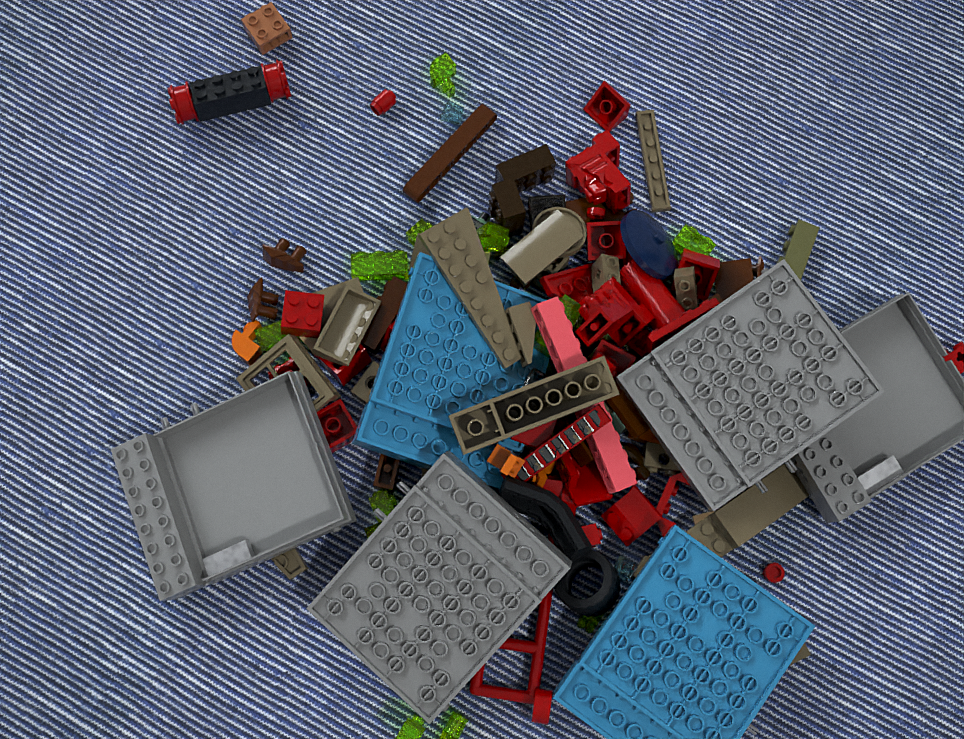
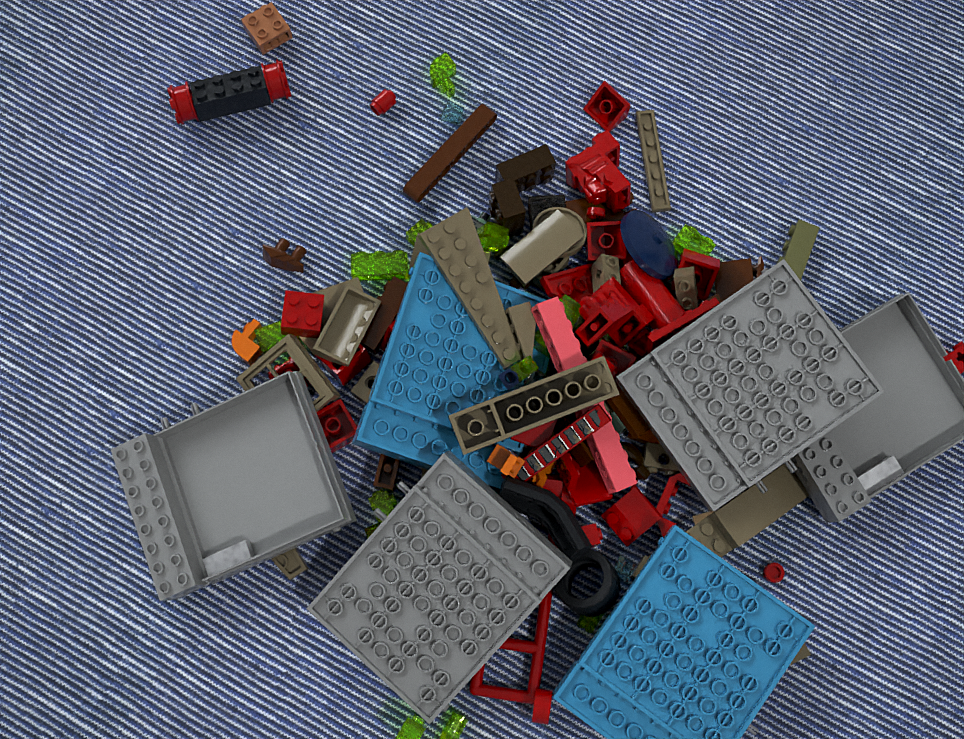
reddish brown connector [247,277,279,322] -> none
none -> leg [498,355,539,390]

